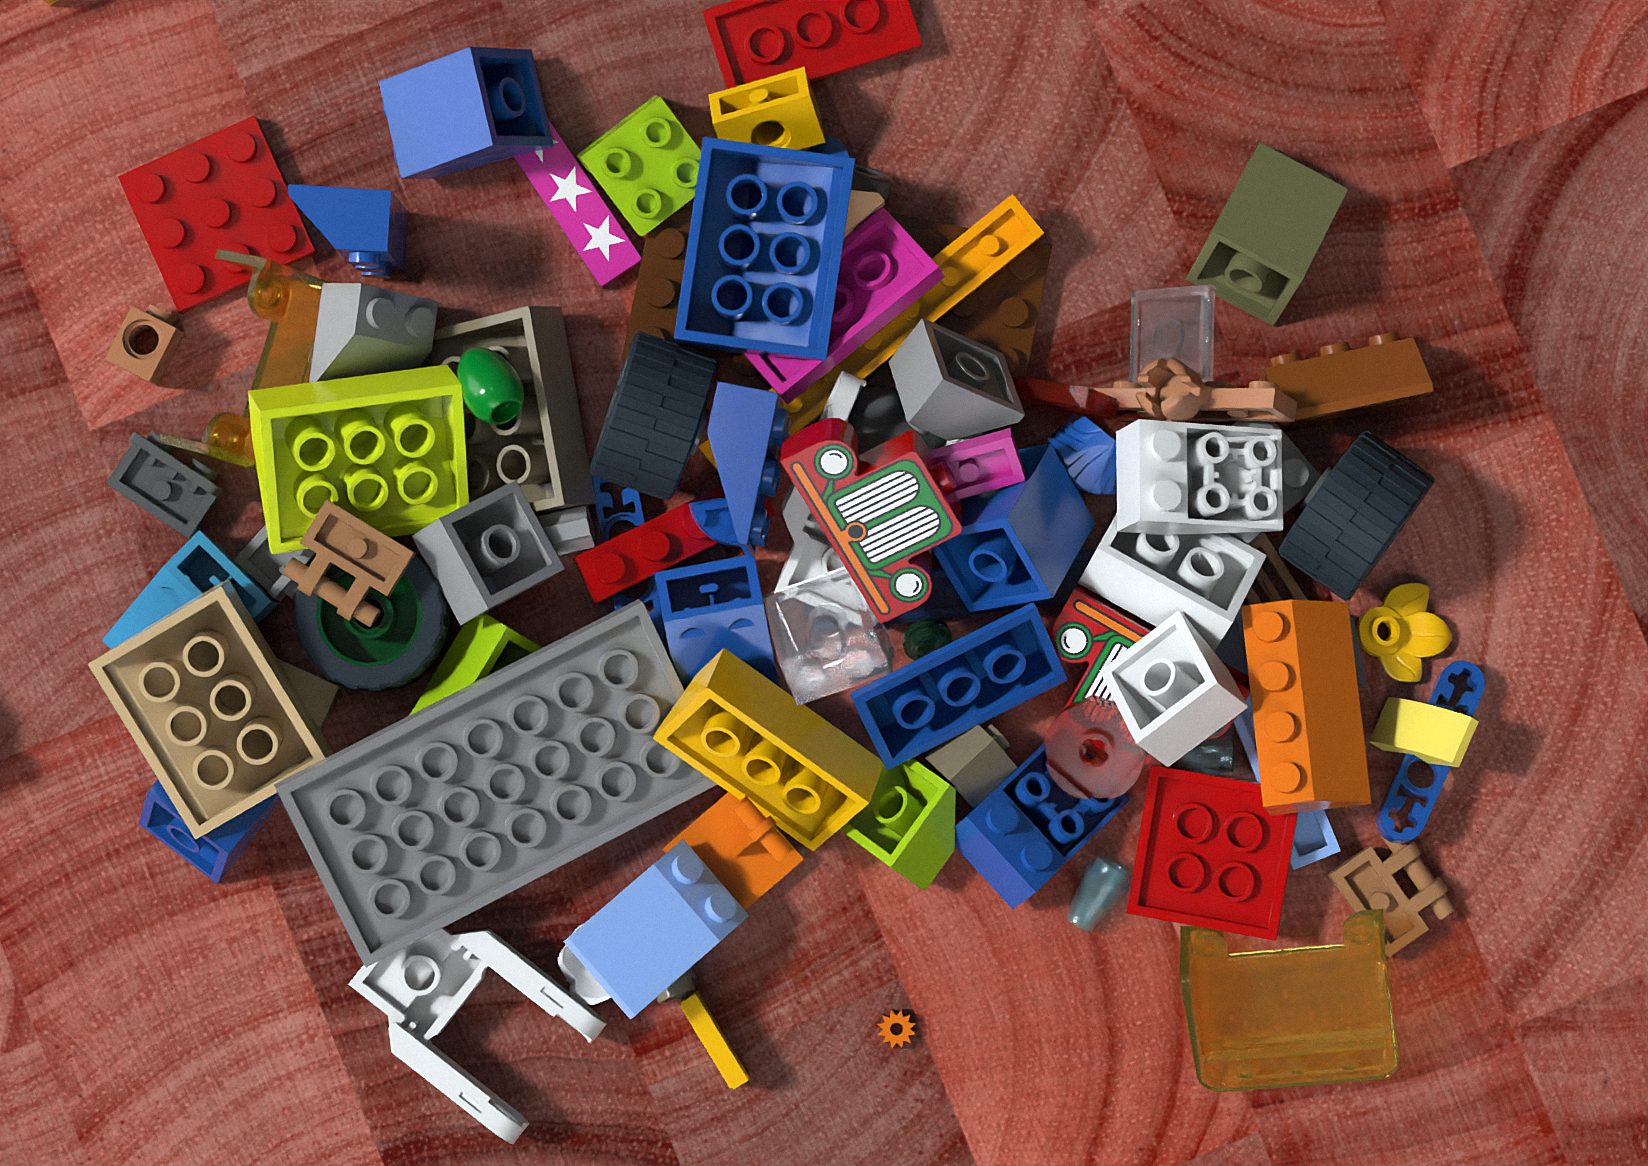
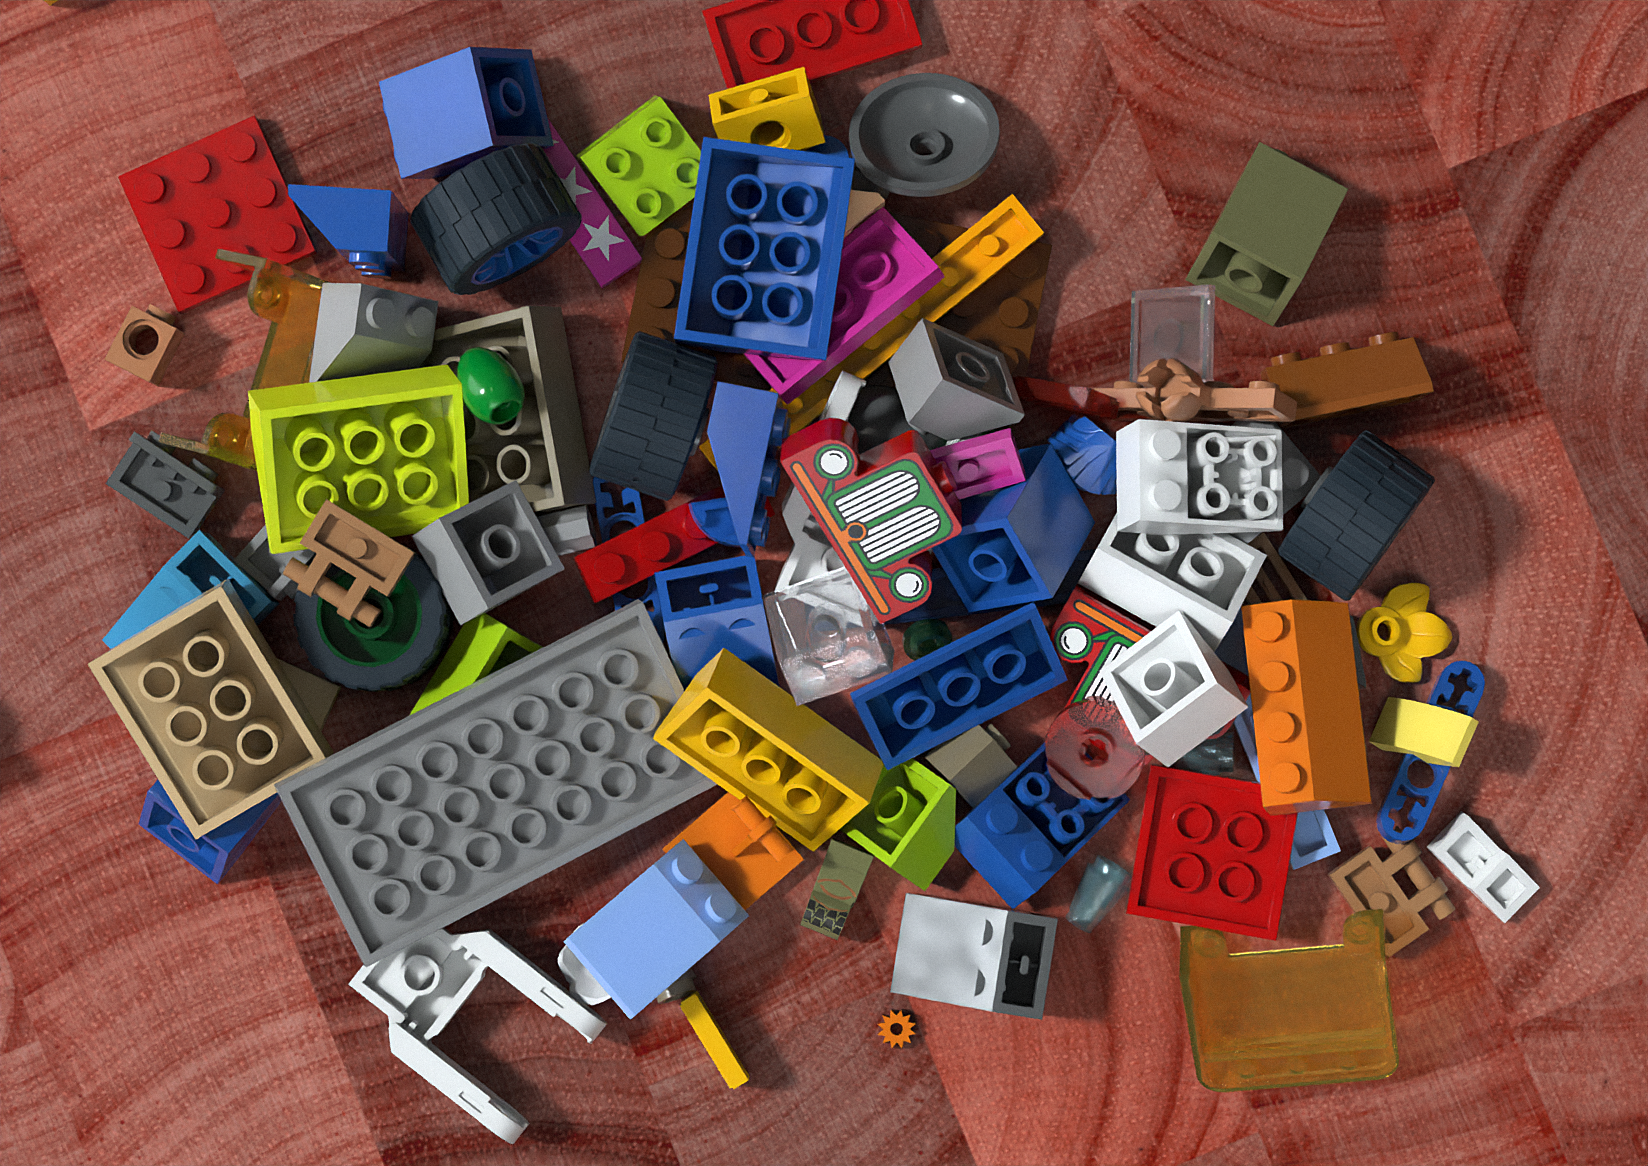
none -> black wheel [410,143,582,295]
none -> olive leg [800,838,874,940]
none -> dark grey dish [849,73,1000,197]
none -> slope [890,892,1058,1020]
none -> white slope [1427,811,1540,923]

